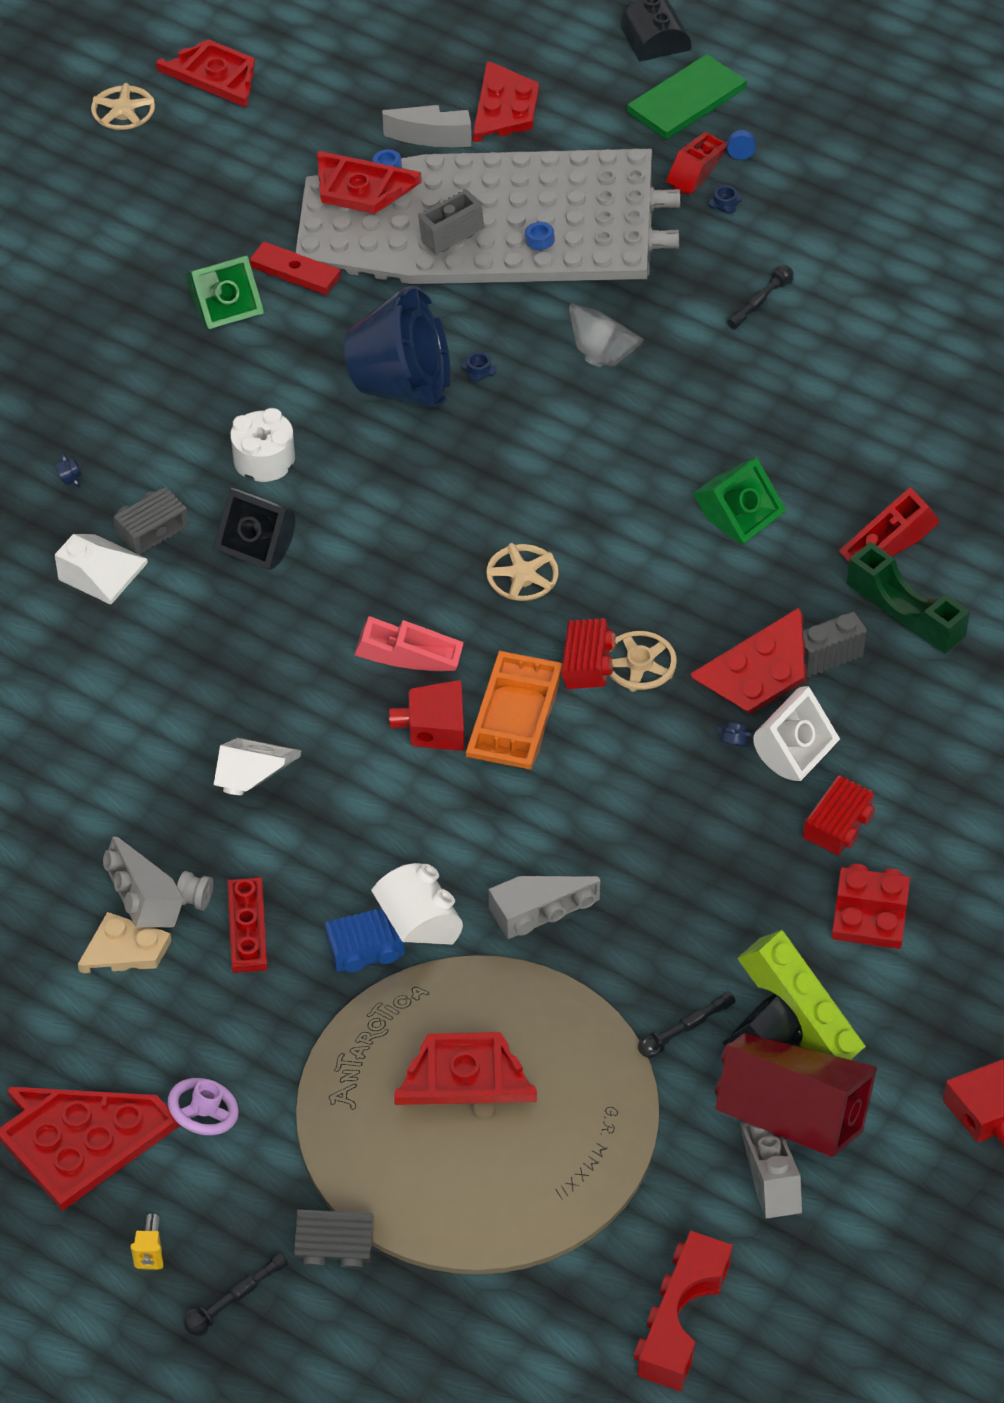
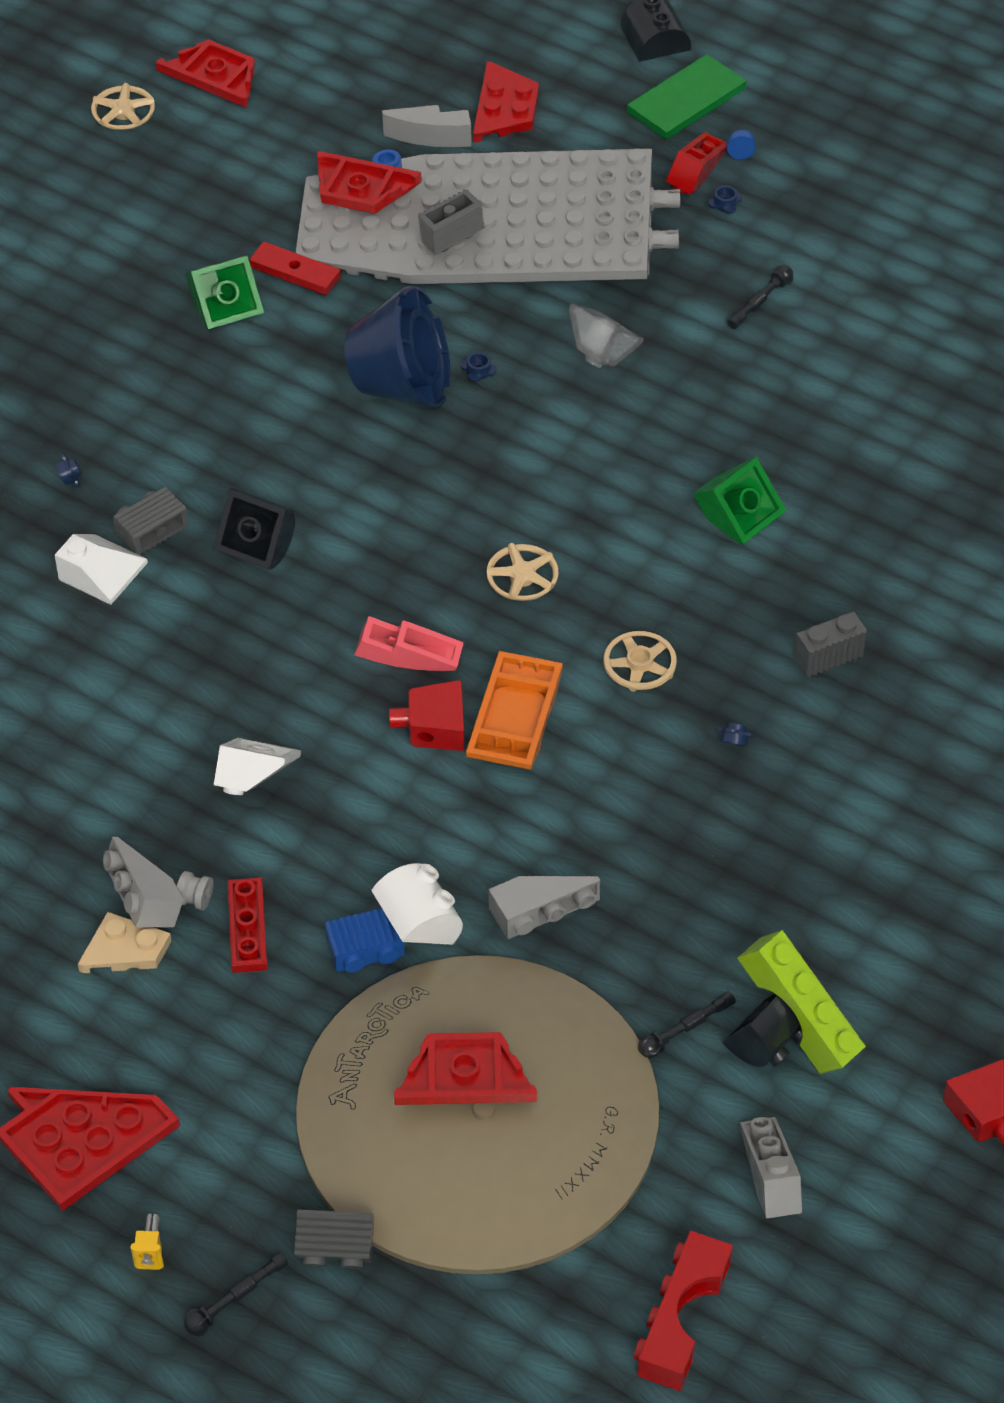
lavender piece [168,1078,239,1135] -> none
white brick [231,408,295,482] -> none
blue tile [525,222,555,250] -> none
red brick [561,618,616,689] -> none
red wing [690,608,807,715] -> none
dark red slope [715,1033,877,1158] -> none
white brick [753,686,840,781] -> none
red brick [803,775,875,856] -> none
red plate [831,864,910,949] -> none
red slope [839,487,940,562] -> none
dark green arch [846,542,970,654] -> none

